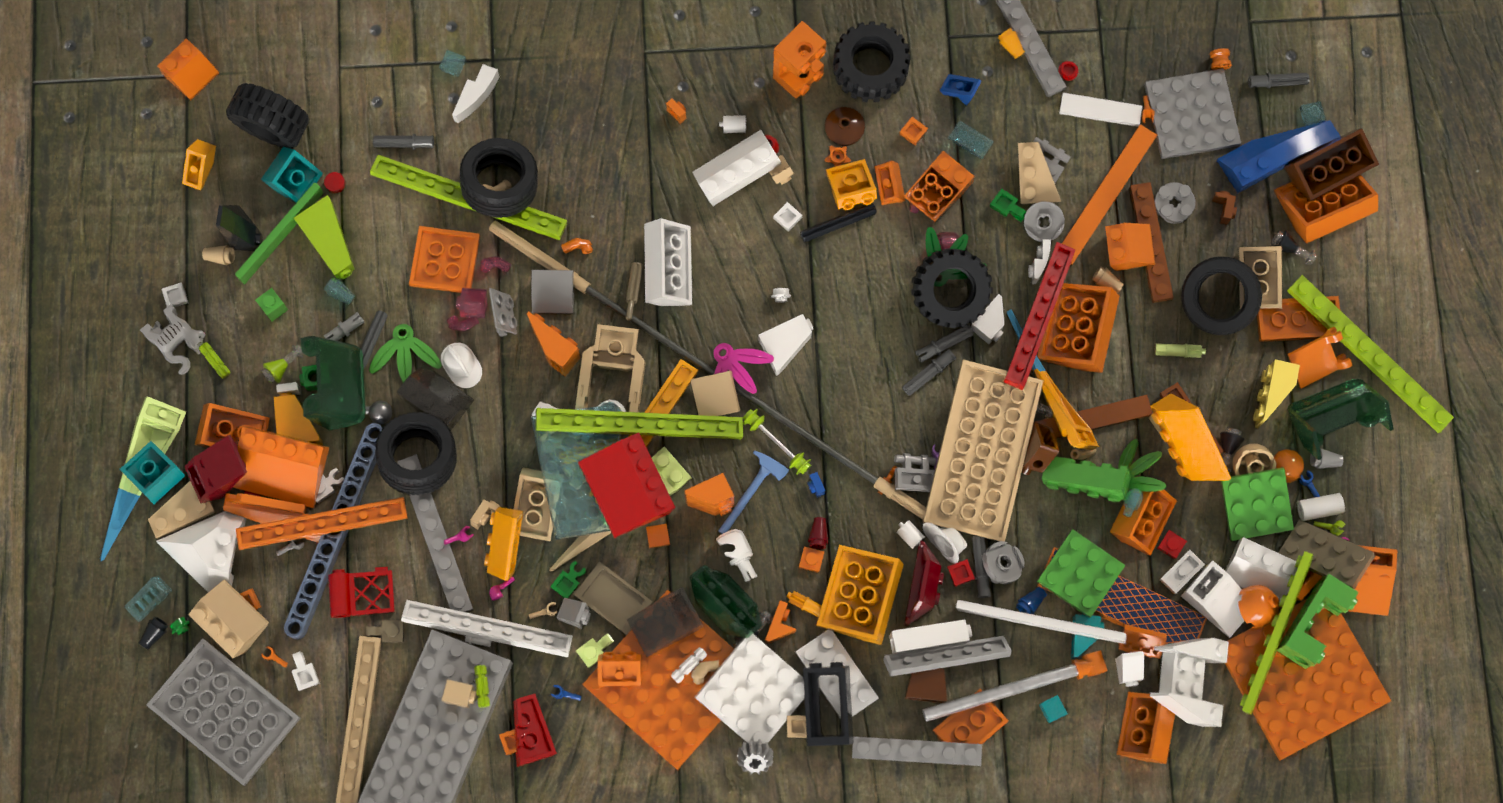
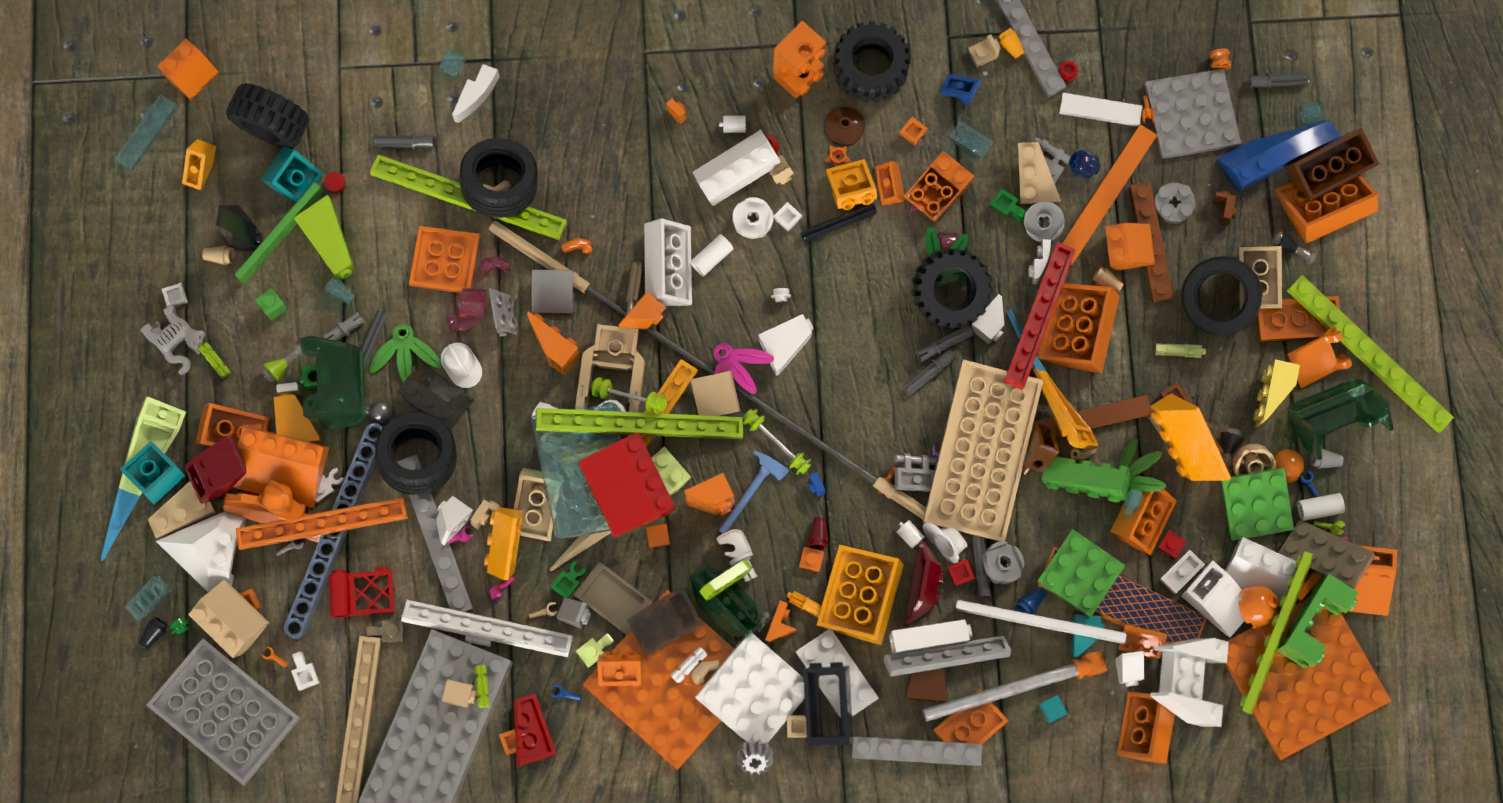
none -> clear light blue tile [114,95,178,171]
none -> orange piece [257,480,303,521]
none -> white slope [436,496,473,545]
none -> lime axle [591,377,667,415]
none -> orange slope [618,291,666,329]
none -> white pin [690,234,733,277]
none -> lime beam [700,559,753,601]
none -> white plate [733,197,773,239]
none -> tan bracket [968,34,1001,68]
none -> clear blue head [1069,149,1101,179]

